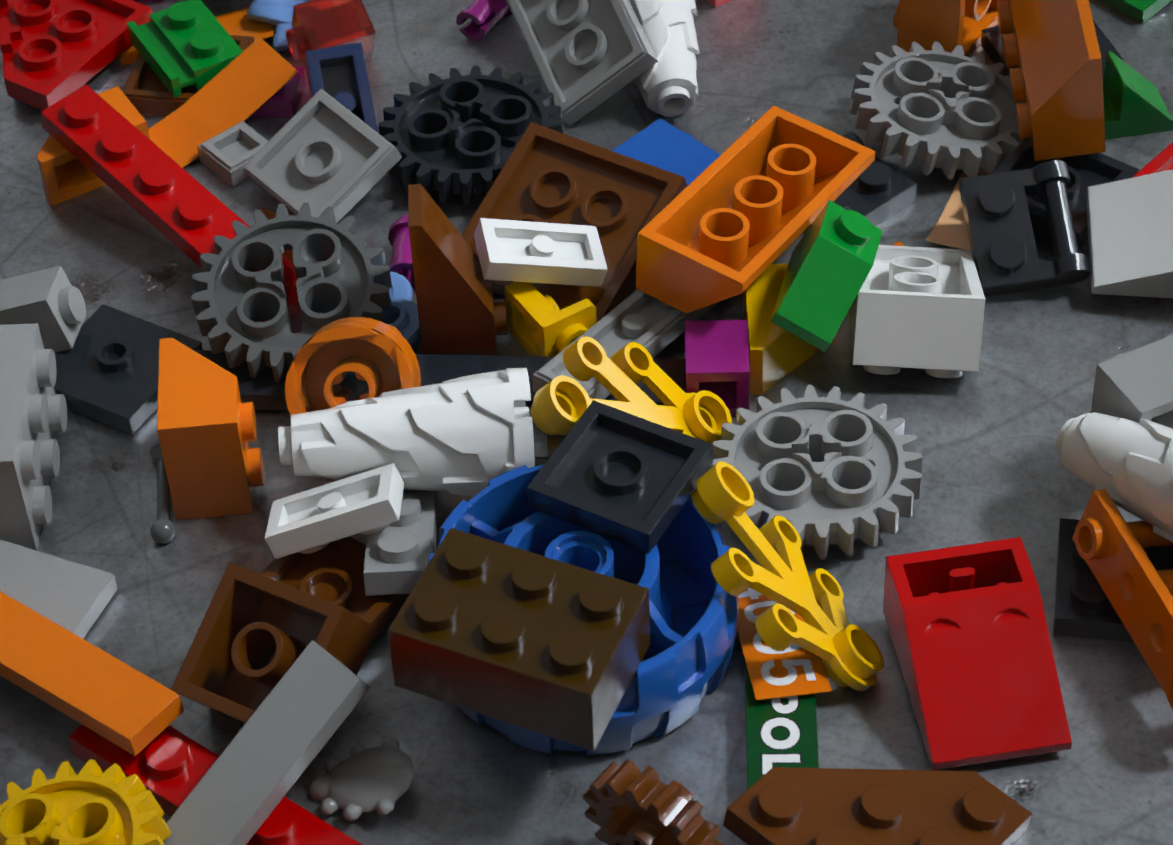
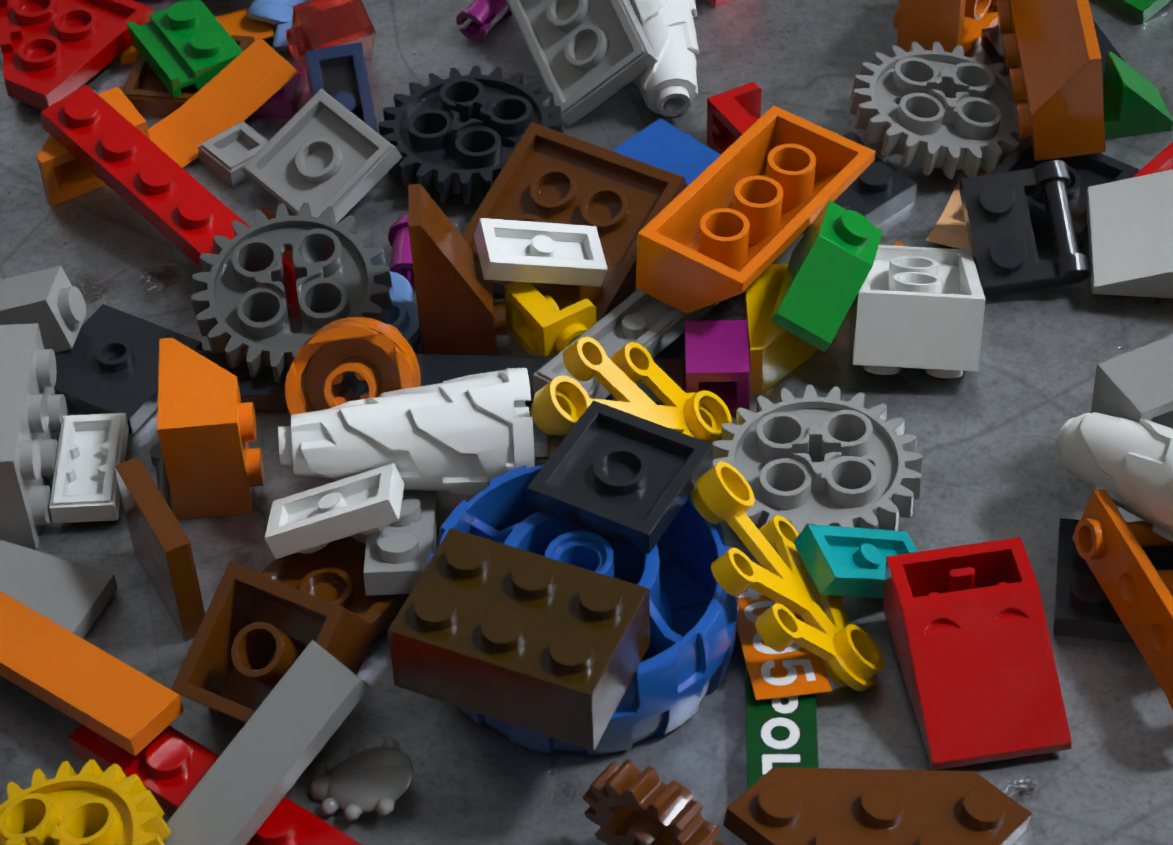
none -> white plate [49,413,129,523]
none -> reddish brown tile [114,457,205,642]
none -> red bracket [707,82,762,154]
none -> teal plate [793,524,918,598]

